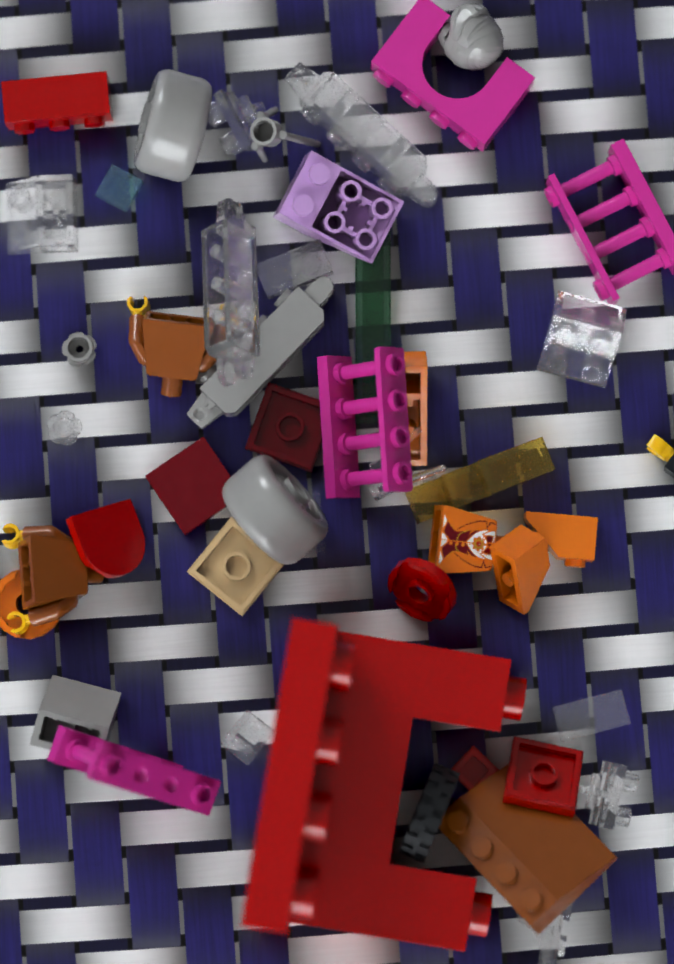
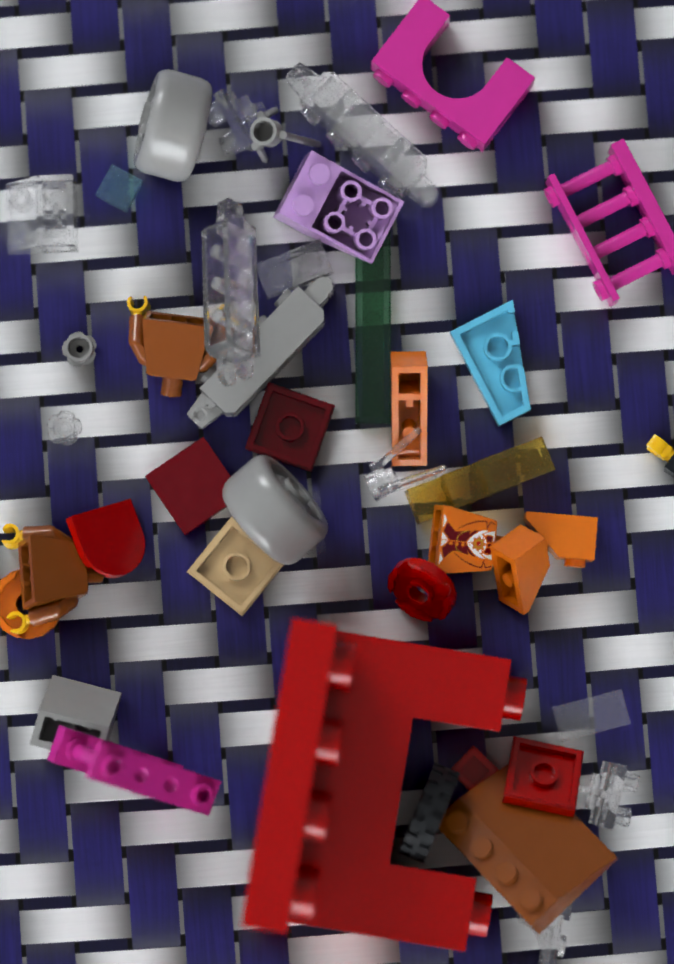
red brick [1,71,113,135] -> none
clear slope [221,710,273,765] -> none
dark pink fence [317,346,413,499] -> none
light grey hair [438,3,504,71] -> none
clear slope [537,291,627,388] -> none
none -> medium azure wing [450,300,531,427]

